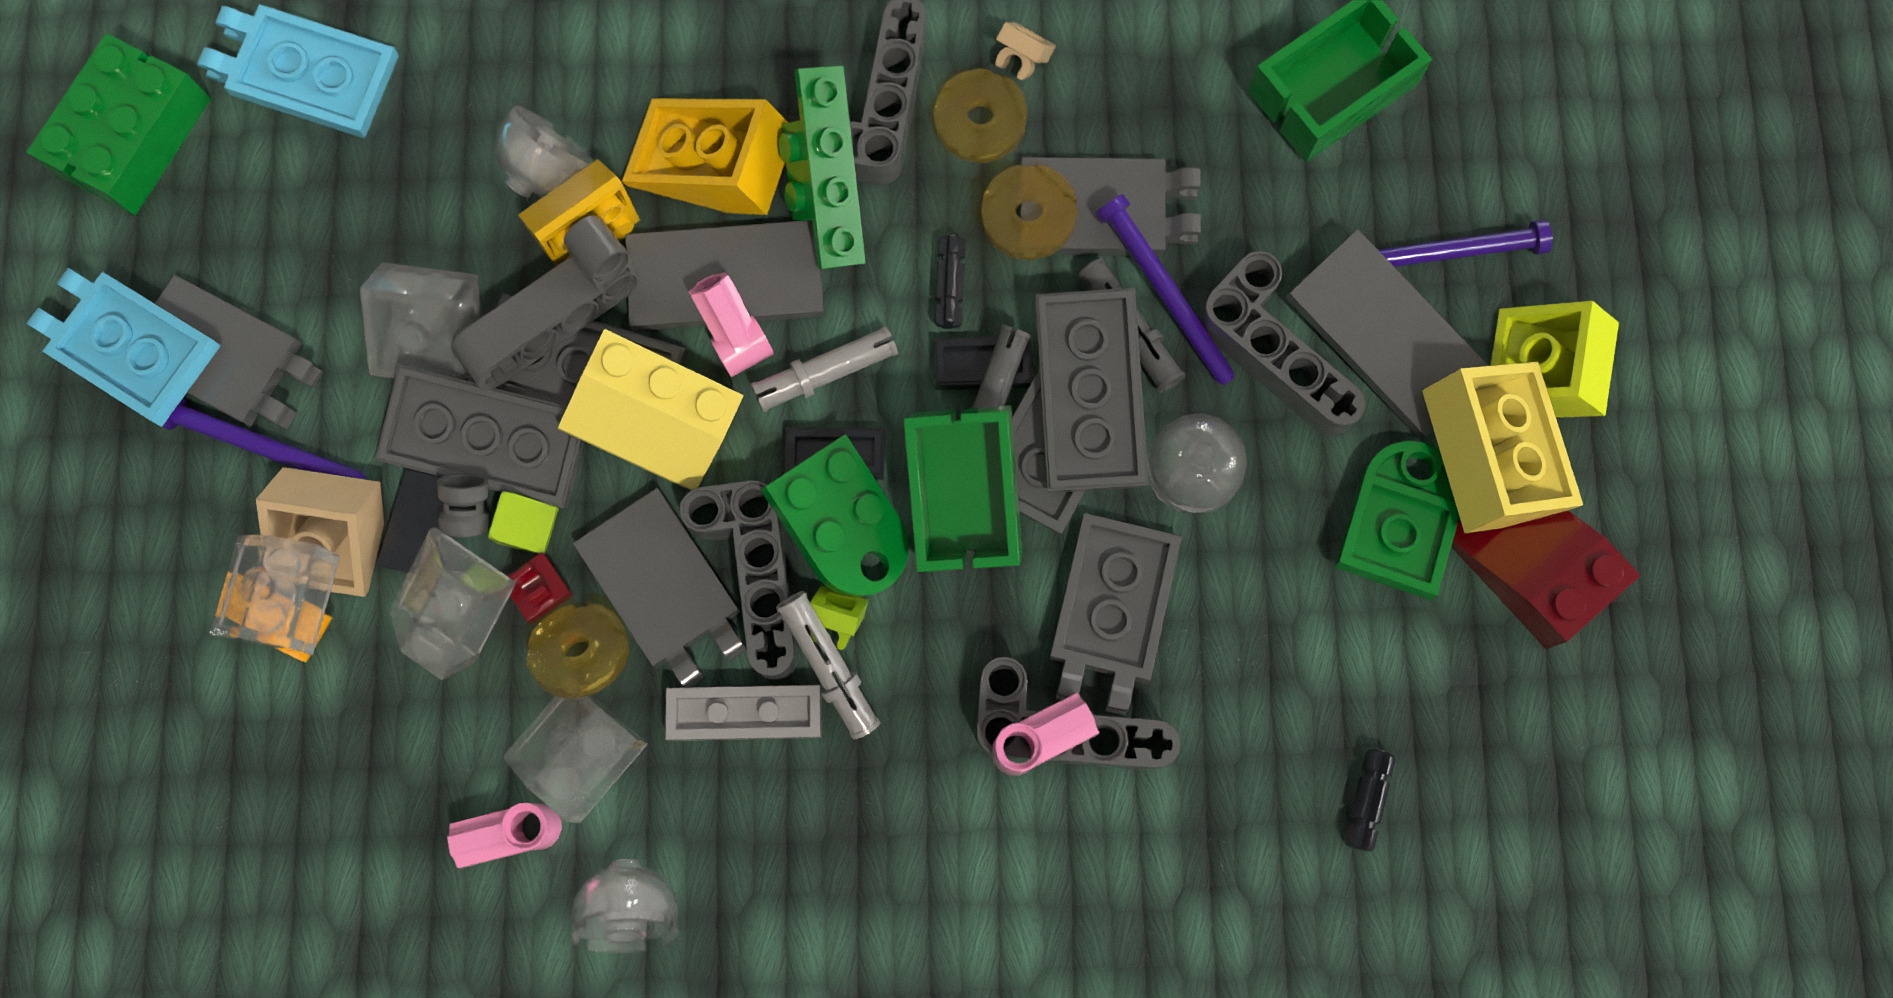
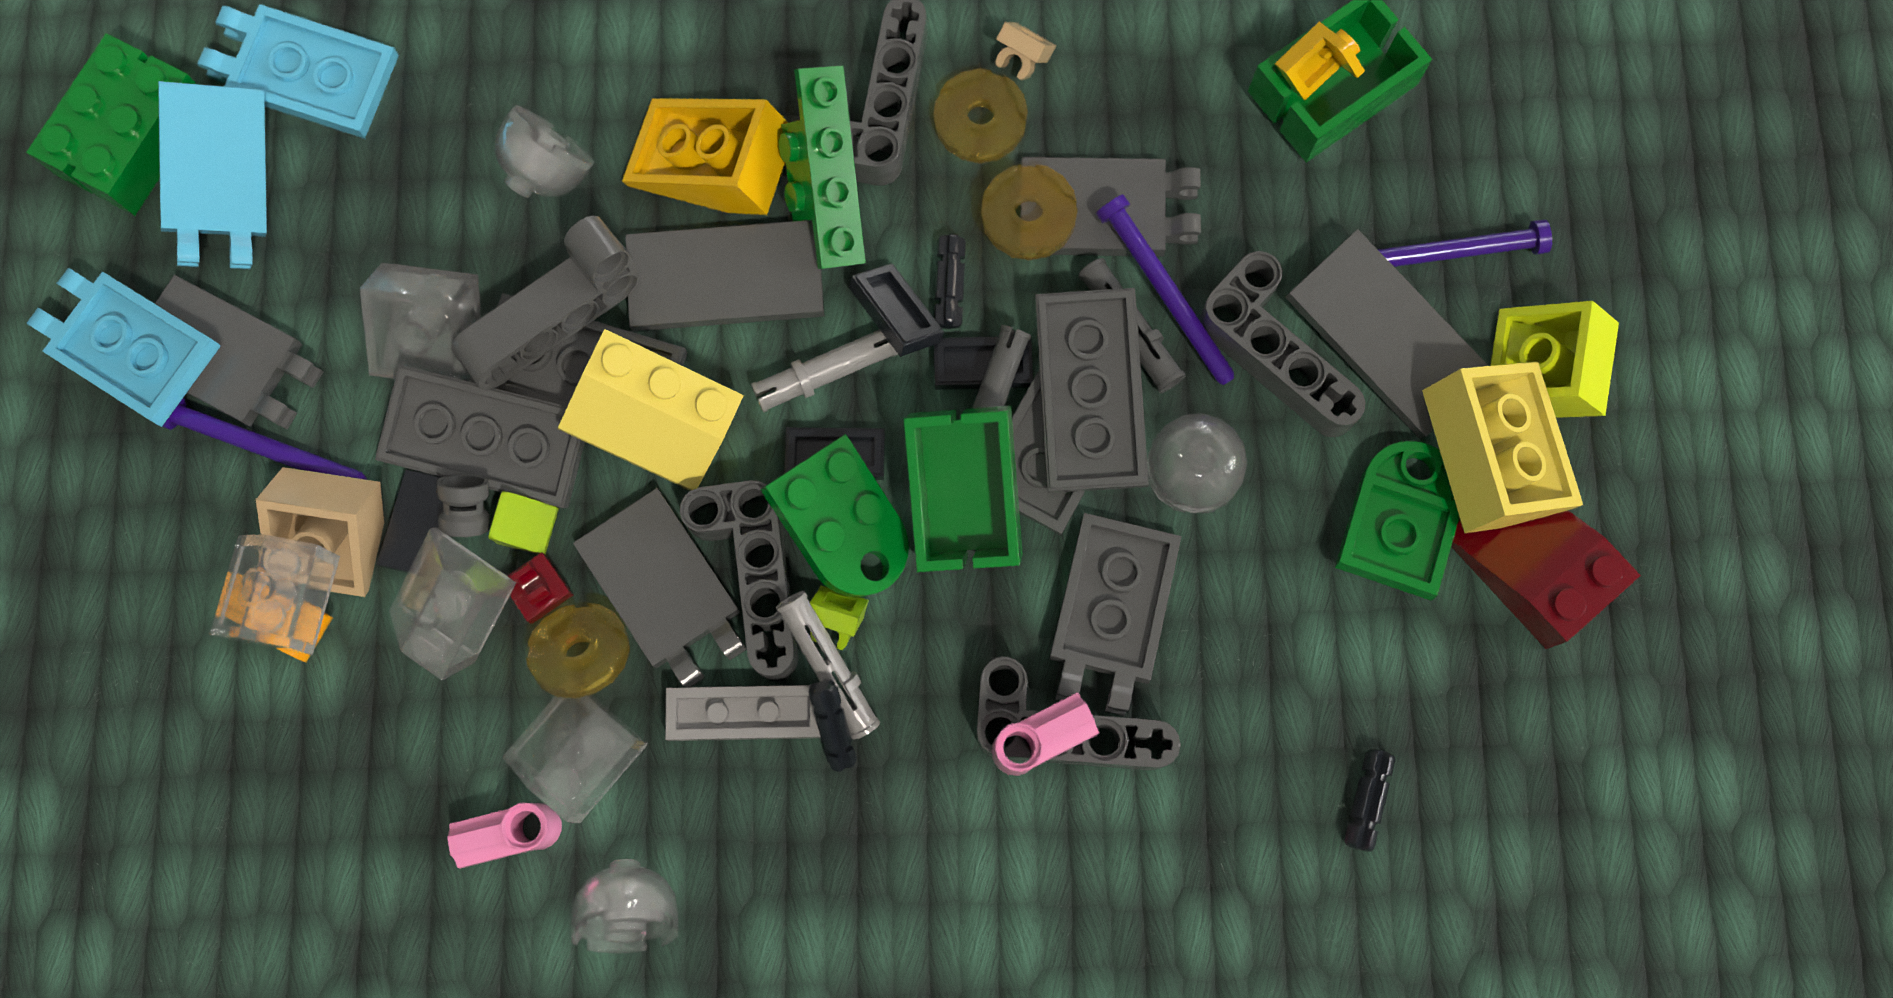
yellow slope [518,159,640,266] -> none
bright pink piece [688,272,774,377] -> none
none -> medium azure tile [158,81,267,269]
none -> black axle [808,679,857,772]
none -> black tile [849,263,944,357]
none -> yellow bracket [1275,21,1365,101]

